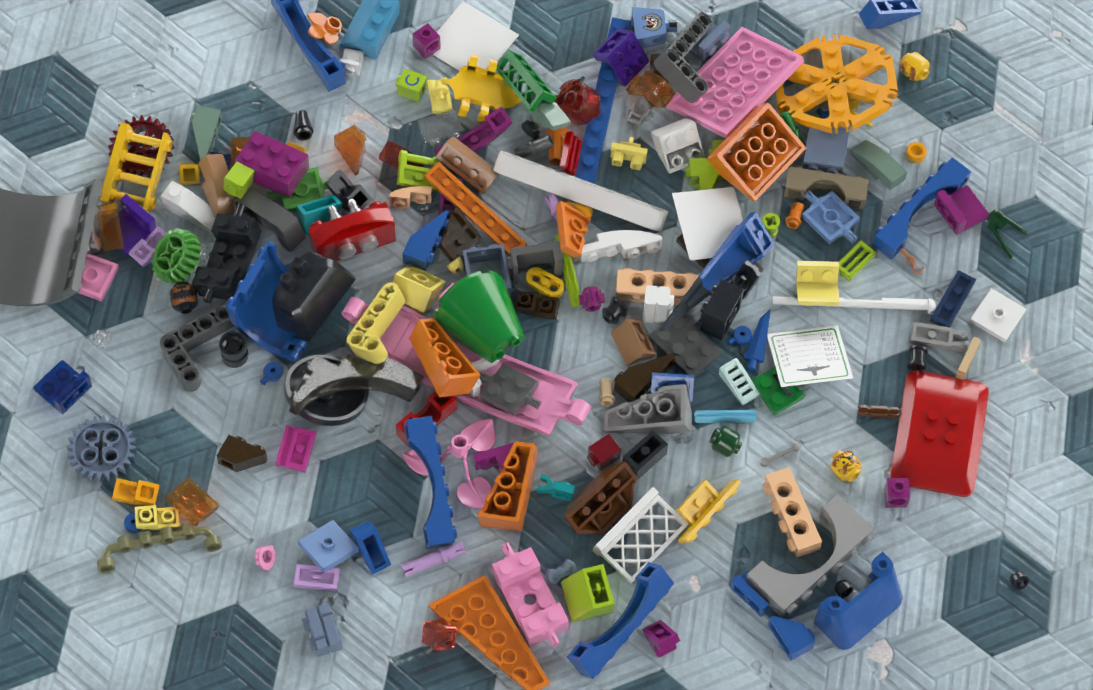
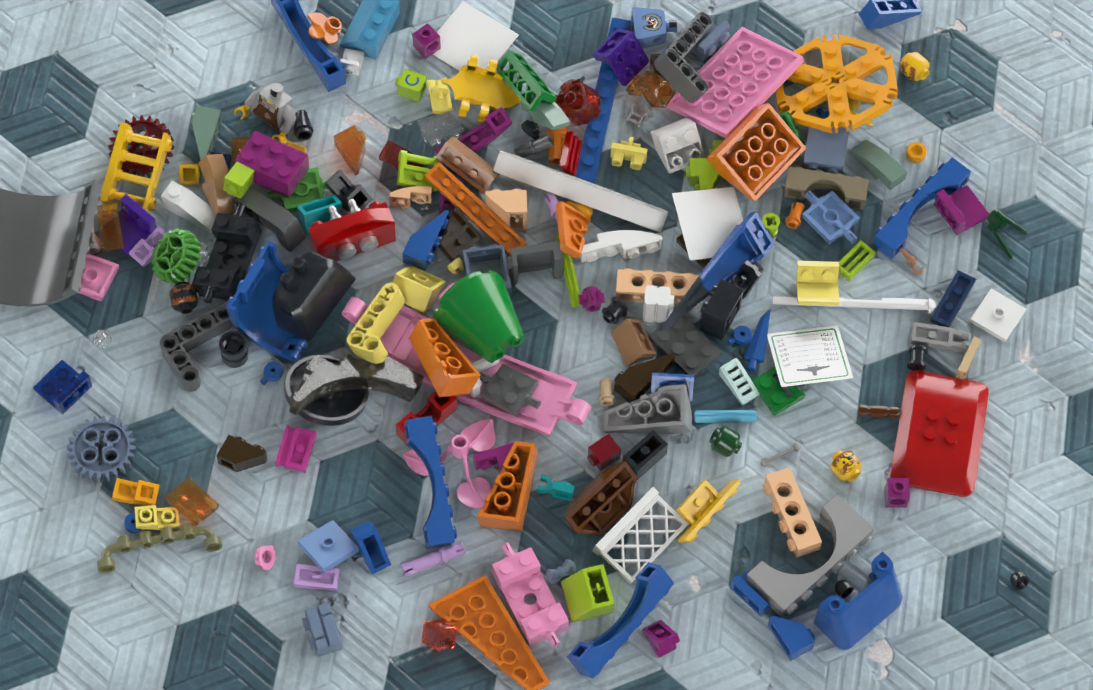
dark brown slope [514,291,560,320] -> none
yellow plate [526,267,564,298] -> none
none -> light grey torso [234,83,296,144]
none -> light nougat slope [485,189,527,231]

